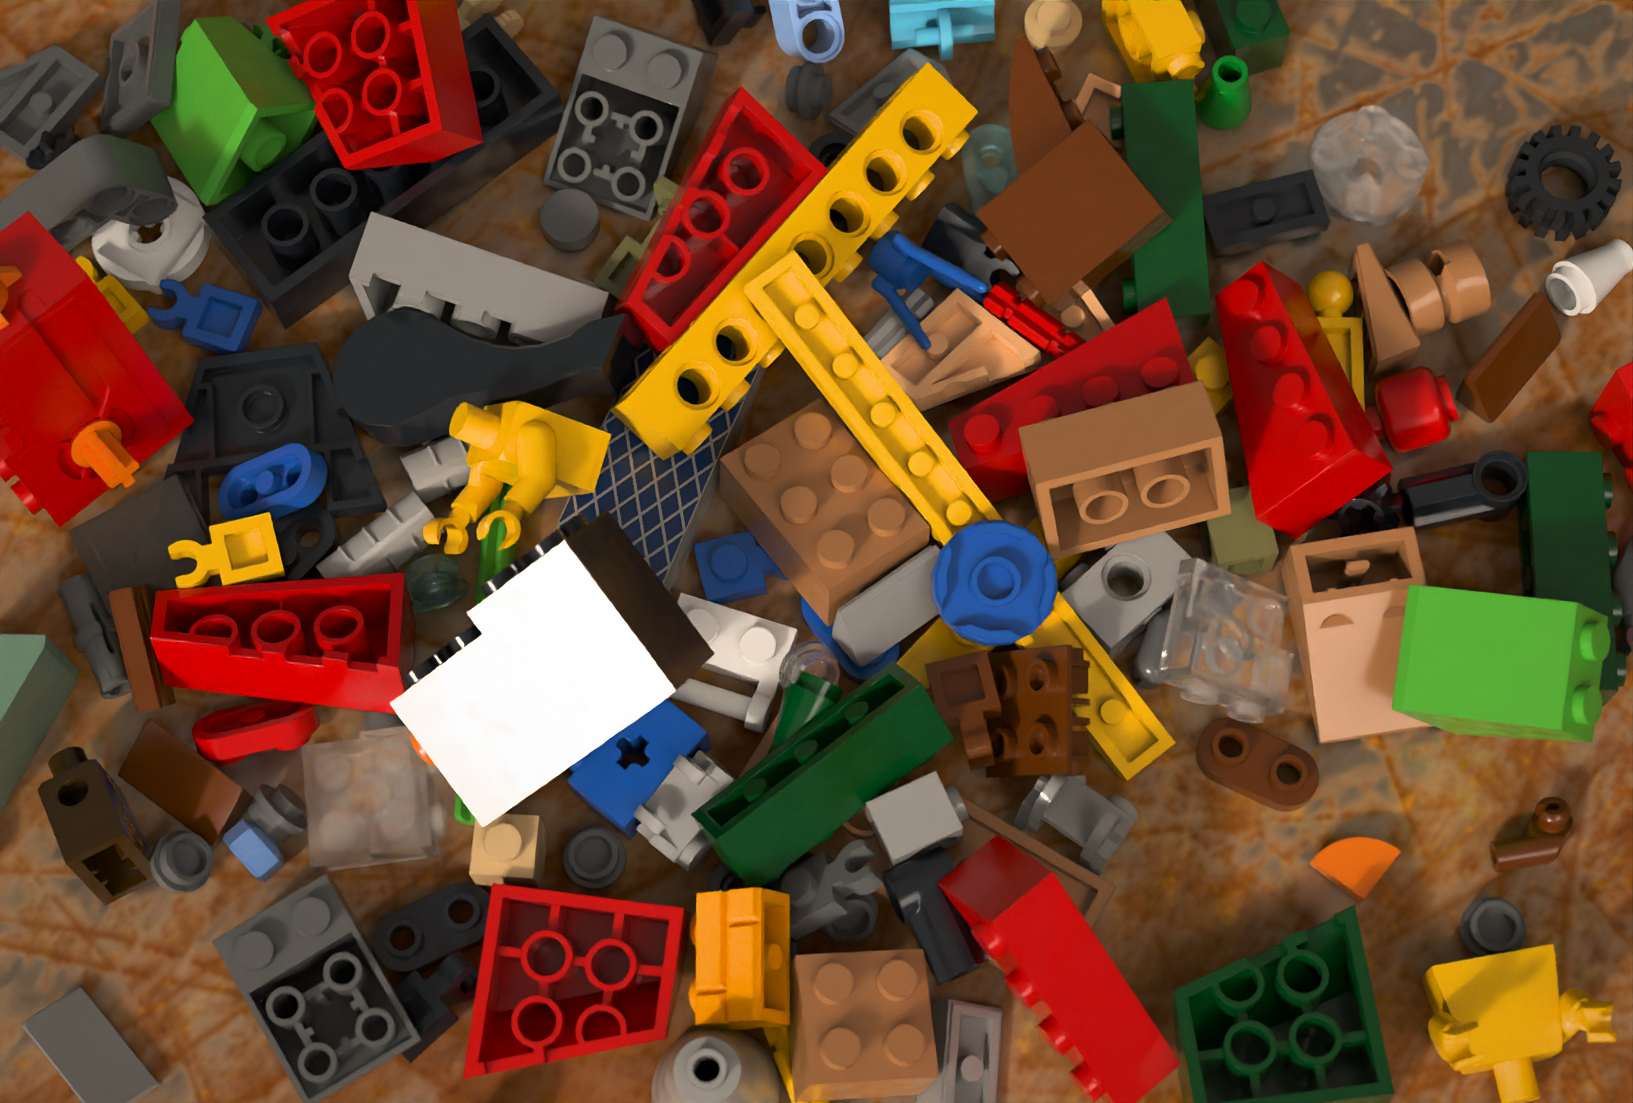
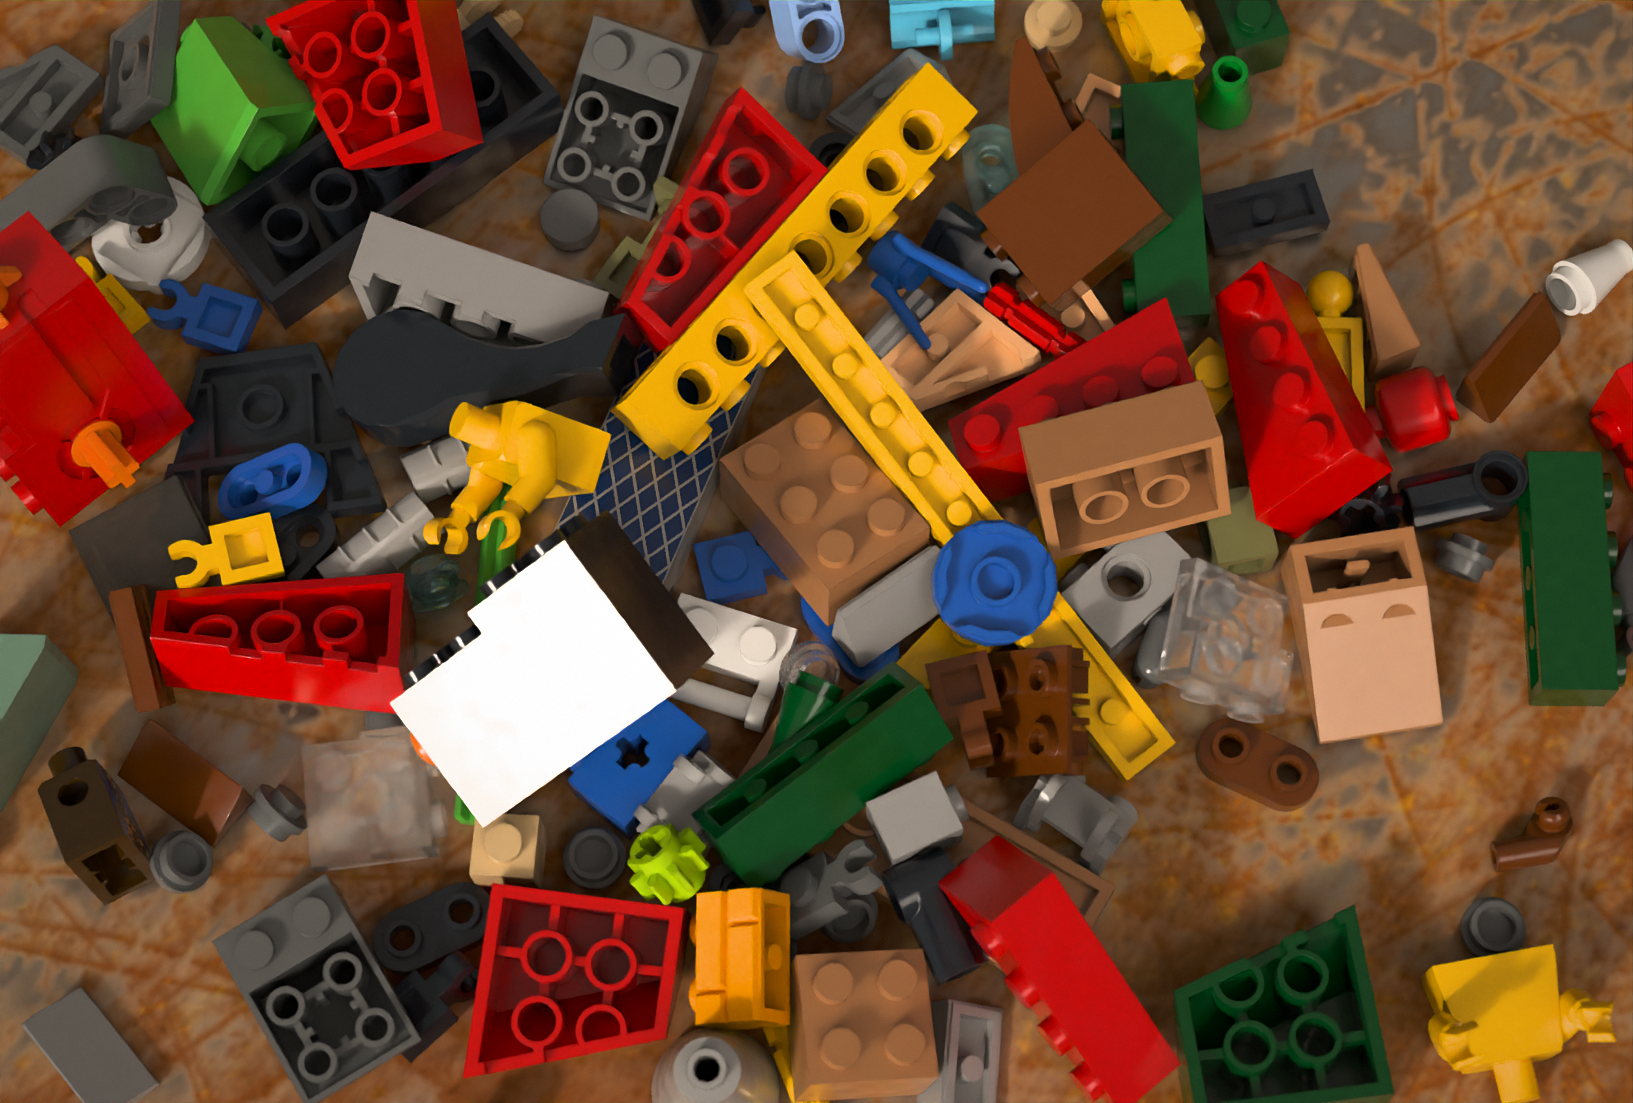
dark grey pin [57,574,131,699] -> none
red plate [191,699,320,765] -> none
medium blue tile [223,819,284,883] -> none
clear plate [1307,105,1429,226] -> none
orange tile [1310,837,1401,903] -> none
medium nougat wheel [1384,239,1491,338] -> none
bright green slope [1391,585,1610,743] -> none
black tyre [1505,125,1622,242] -> none
none -> lime gear [627,823,709,905]
none -> dark grey plate [1433,532,1495,583]

